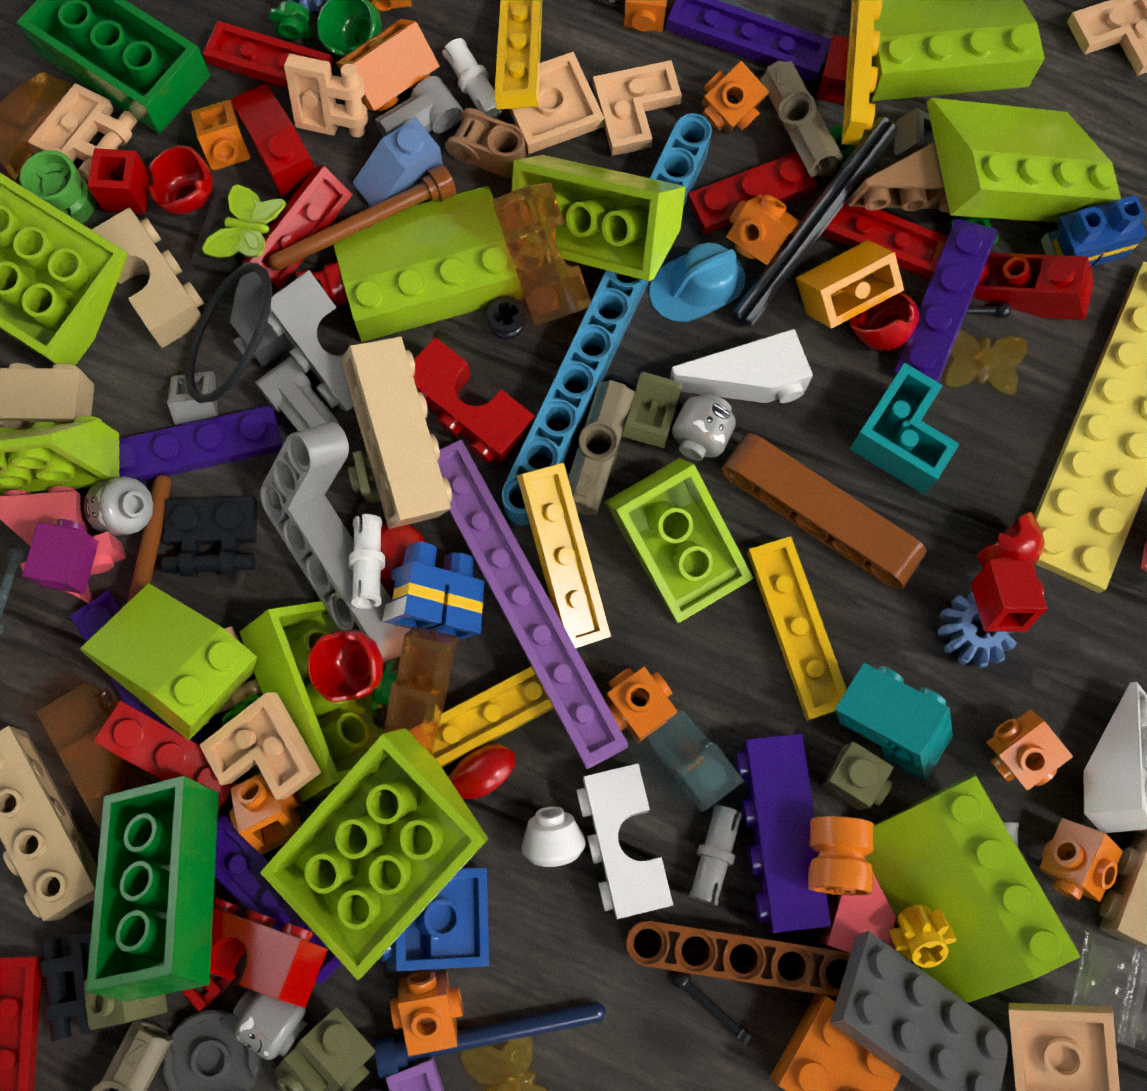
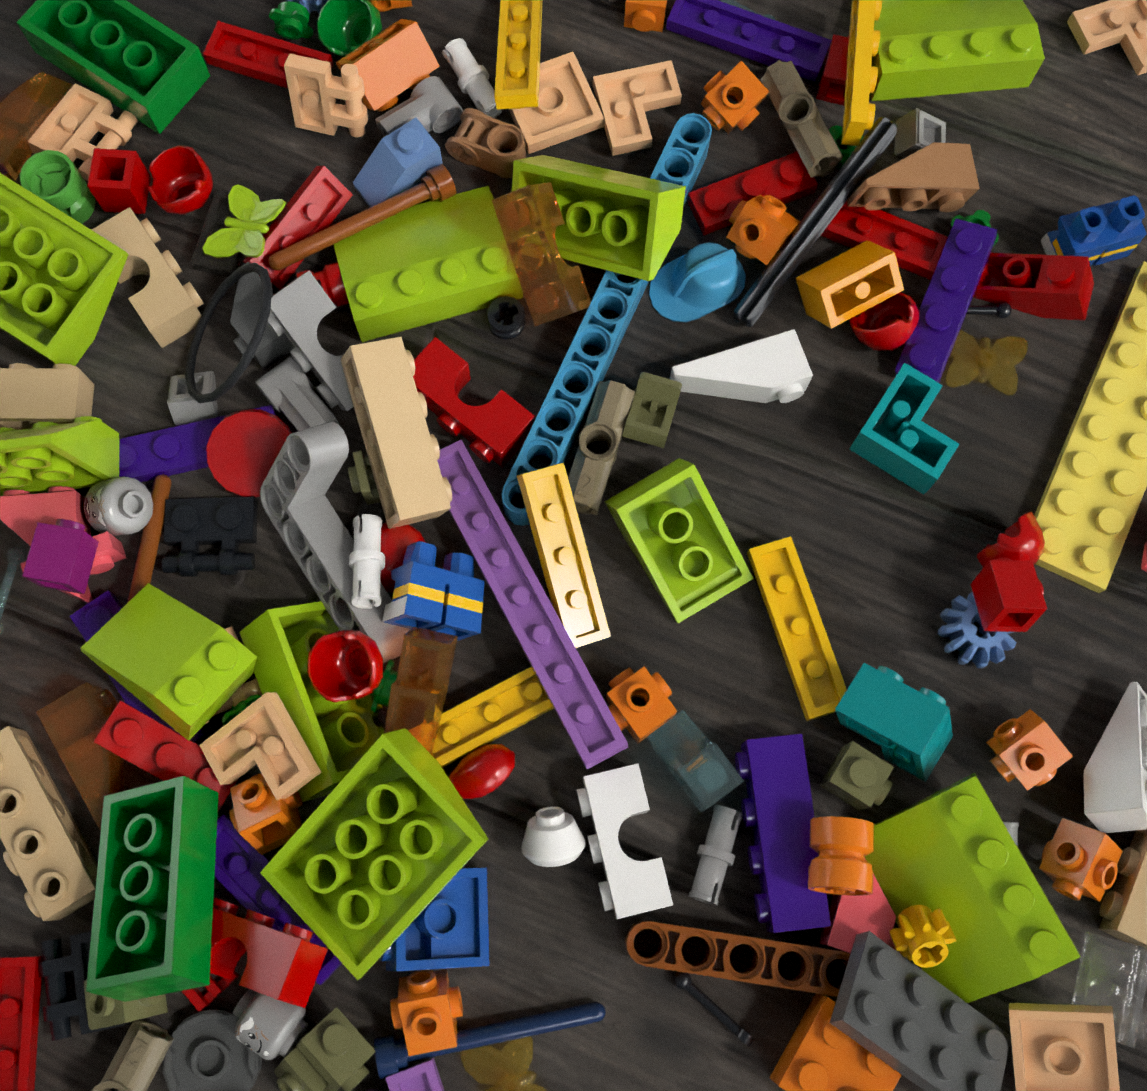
orange bracket [191,99,250,171] -> none
red slope [230,83,315,200] -> none
light grey head [672,393,736,461] -> none
dark orange beam [721,433,927,590] -> none
lime slope [927,98,1121,223] -> none
none -> red tile [206,409,292,497]

